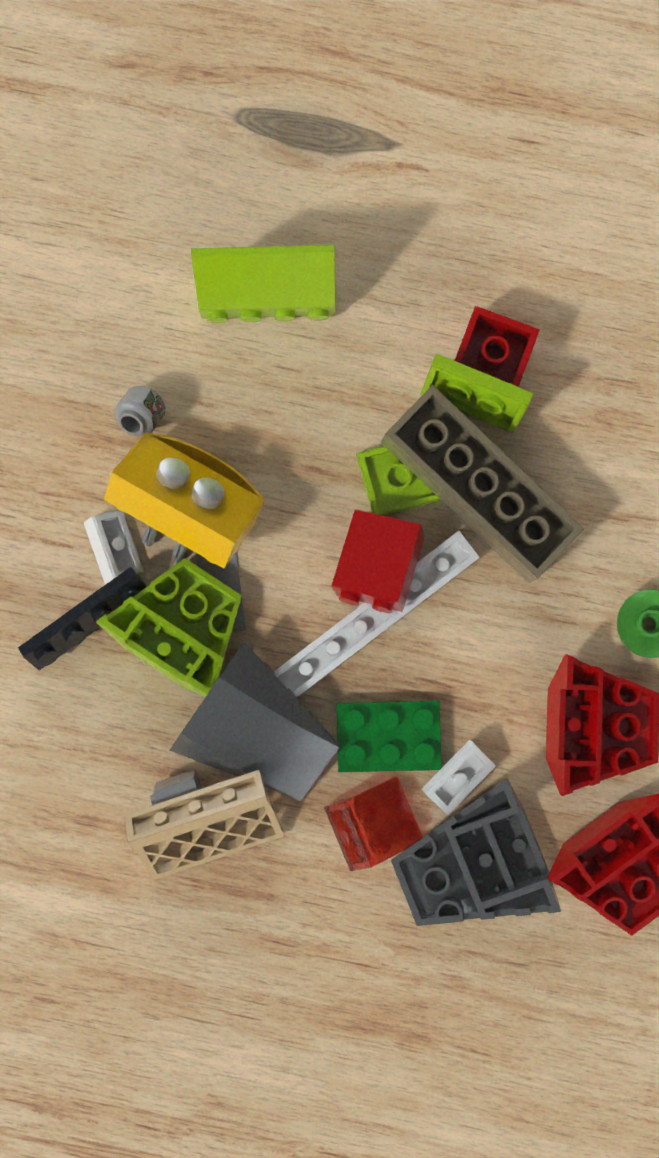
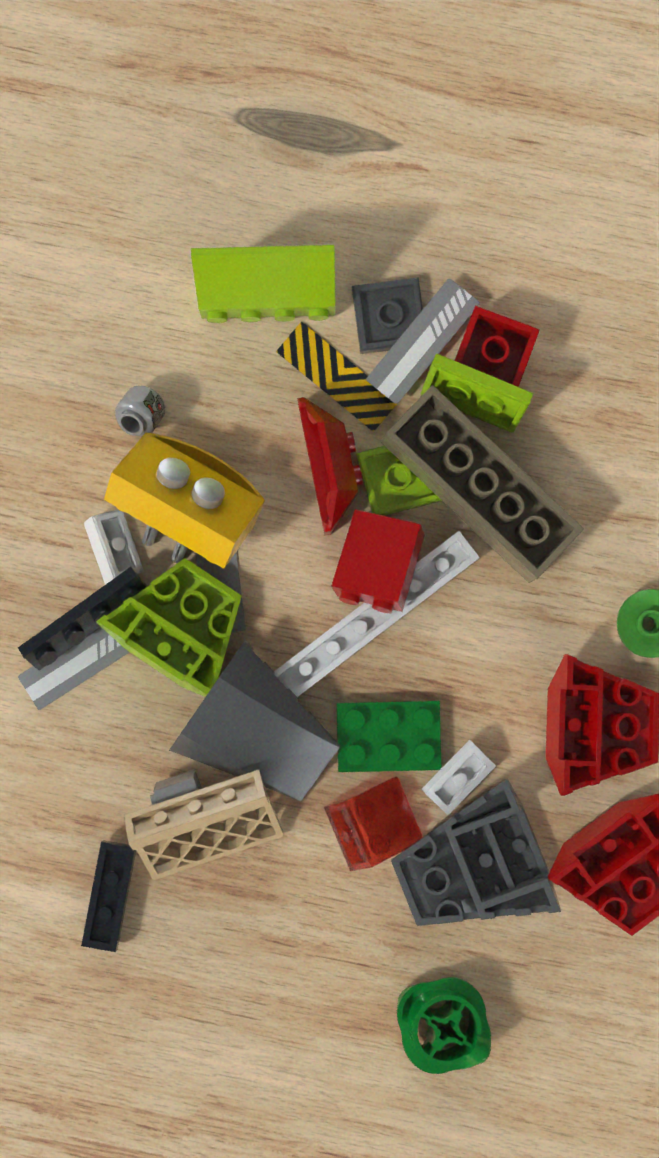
none -> light grey sticker [18,627,129,710]
none -> black plate [81,840,136,952]
none -> sticker [276,321,397,432]
none -> red wedge [297,397,363,536]
none -> dark grey tile [352,278,423,354]
none -> light grey sticker [366,279,480,404]
none -> green piece [397,977,491,1074]

